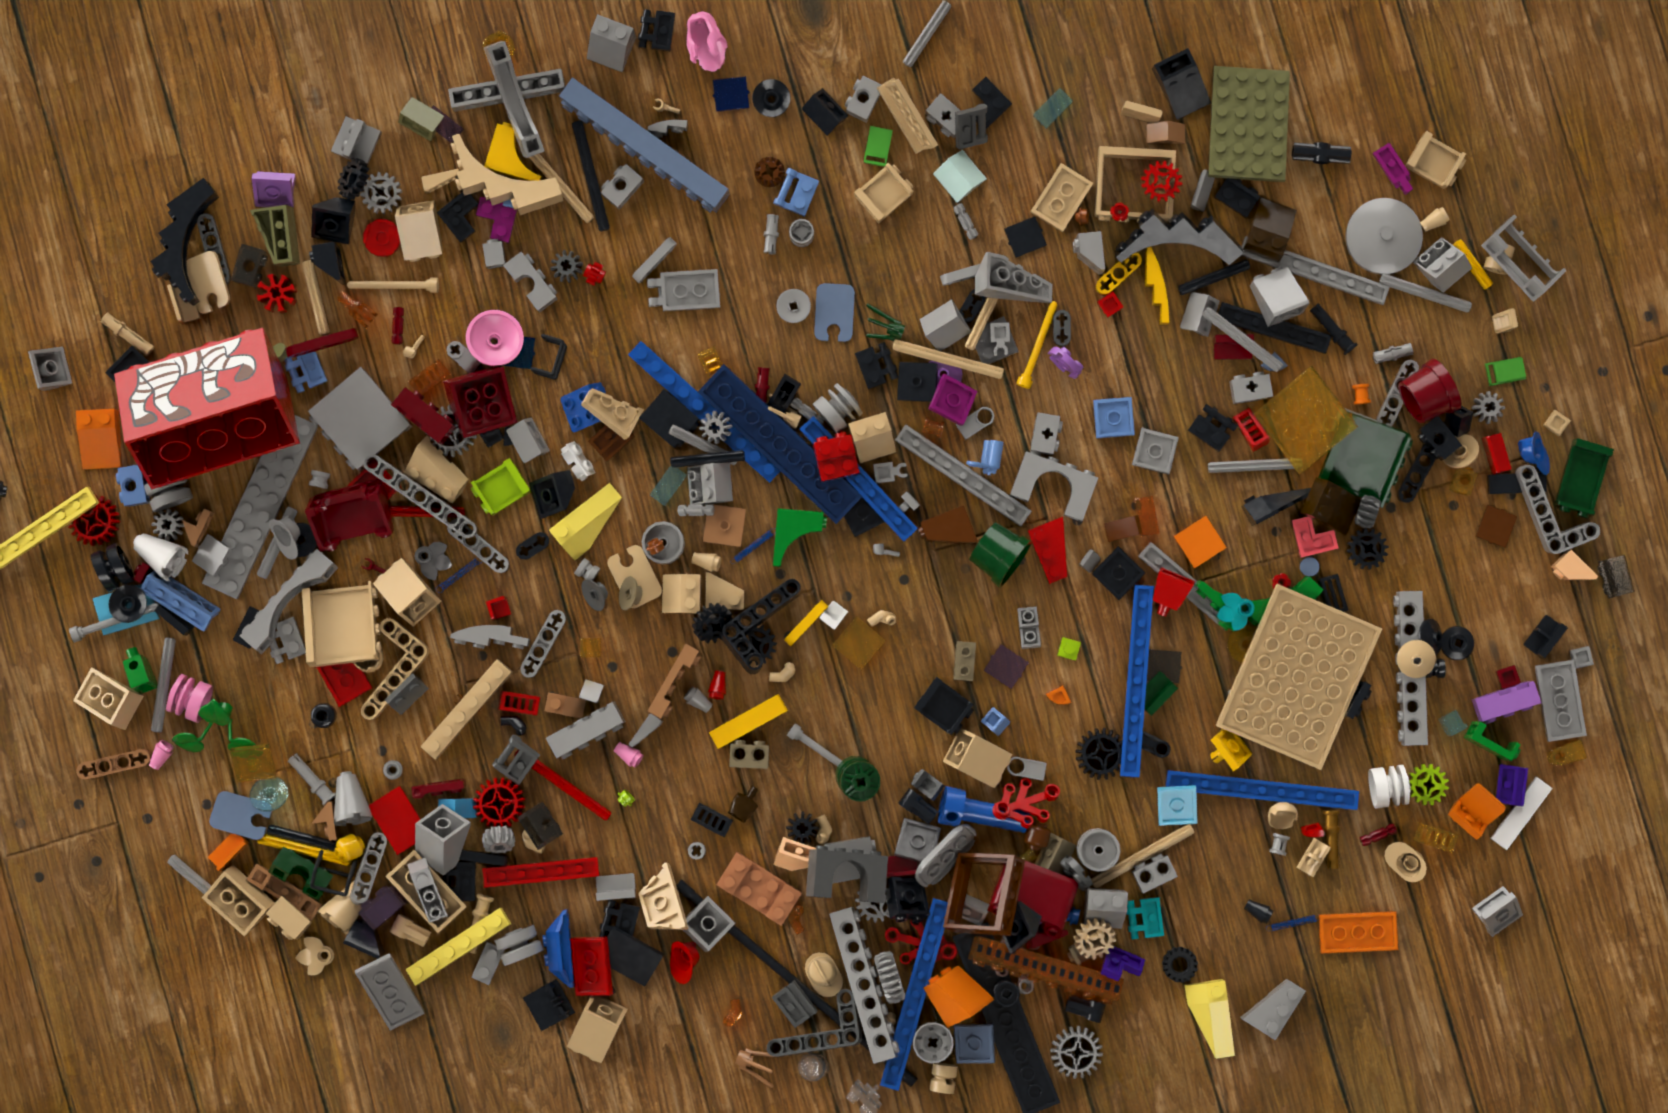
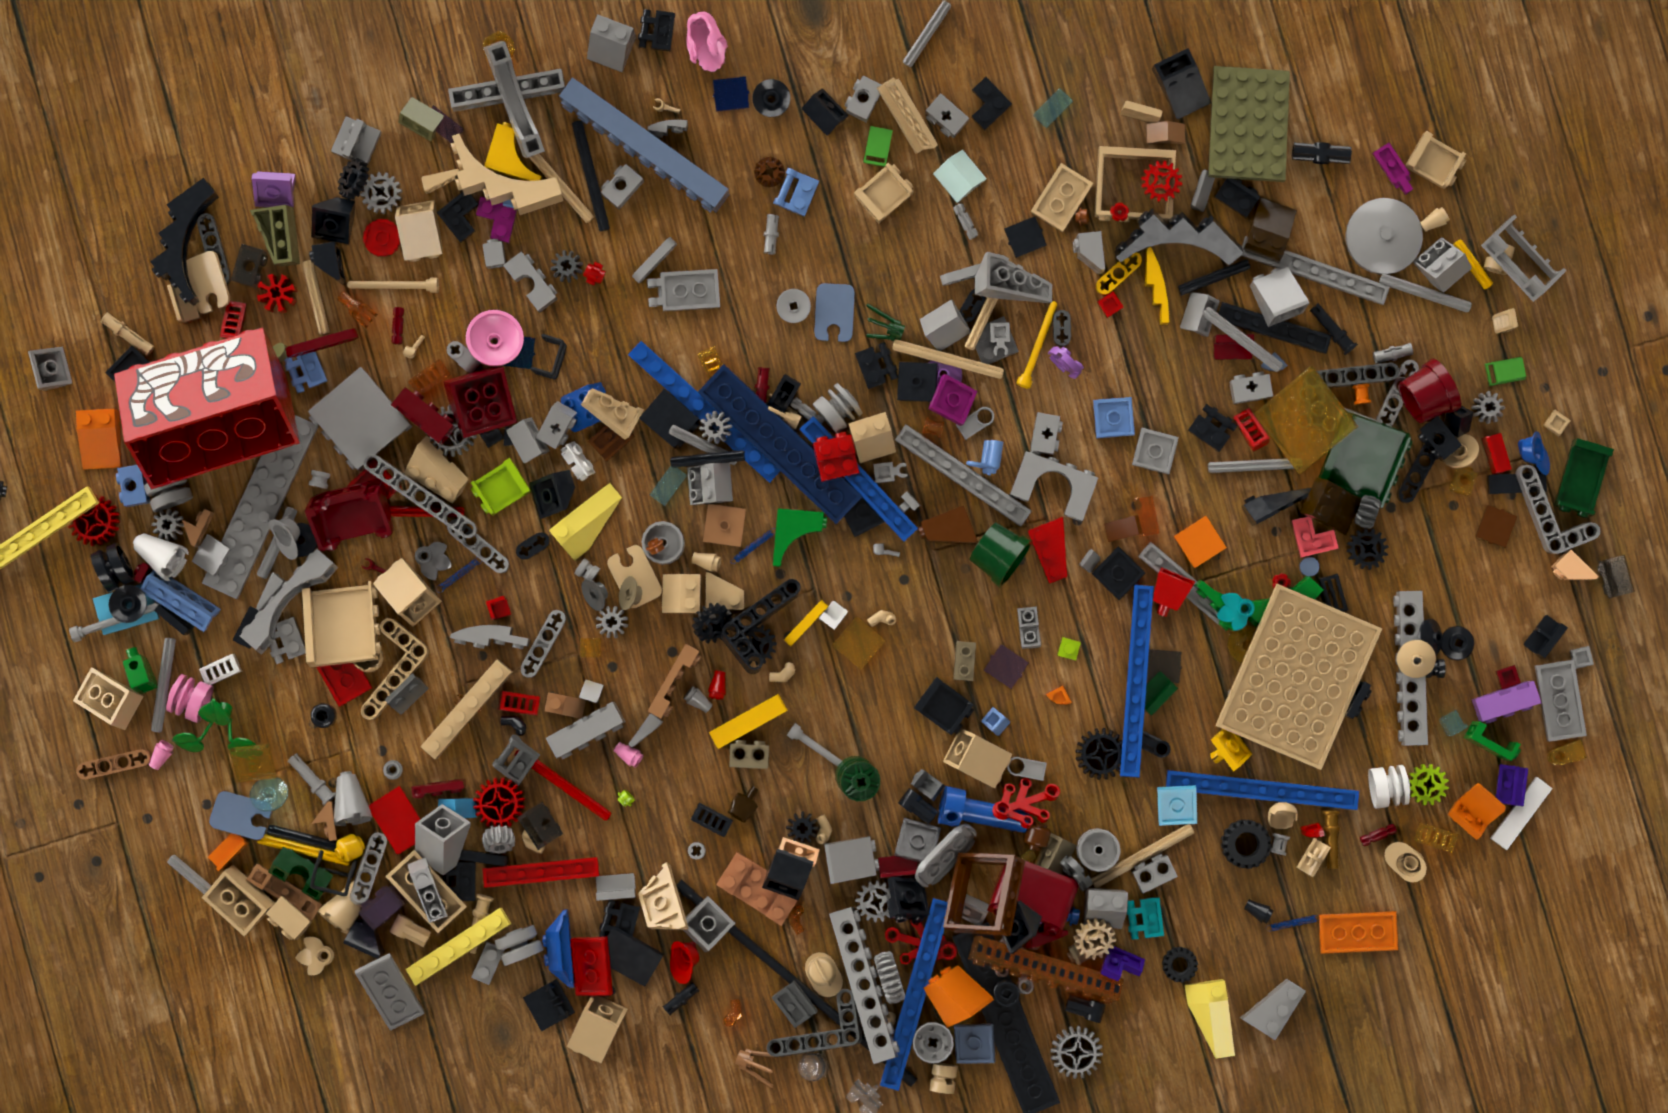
light grey axle [677,504,715,516] -> none
light grey wheel [789,219,814,247] -> none
dark grey arch [806,846,888,903] -> none
dark grey plate [955,104,988,150] -> none
light grey bracket [1472,886,1523,937] -> none
none -> white slope [199,654,242,685]
none -> red slope [220,301,247,339]
none -> light grey slope [256,572,285,611]
none -> light grey brick [536,401,577,449]
none -> light grey gear [596,606,628,638]
none -> black pin [662,982,700,1016]
none -> black slope [762,849,814,900]
none -> black tyre [1221,819,1272,869]
none -> dark grey beam [1303,363,1399,428]

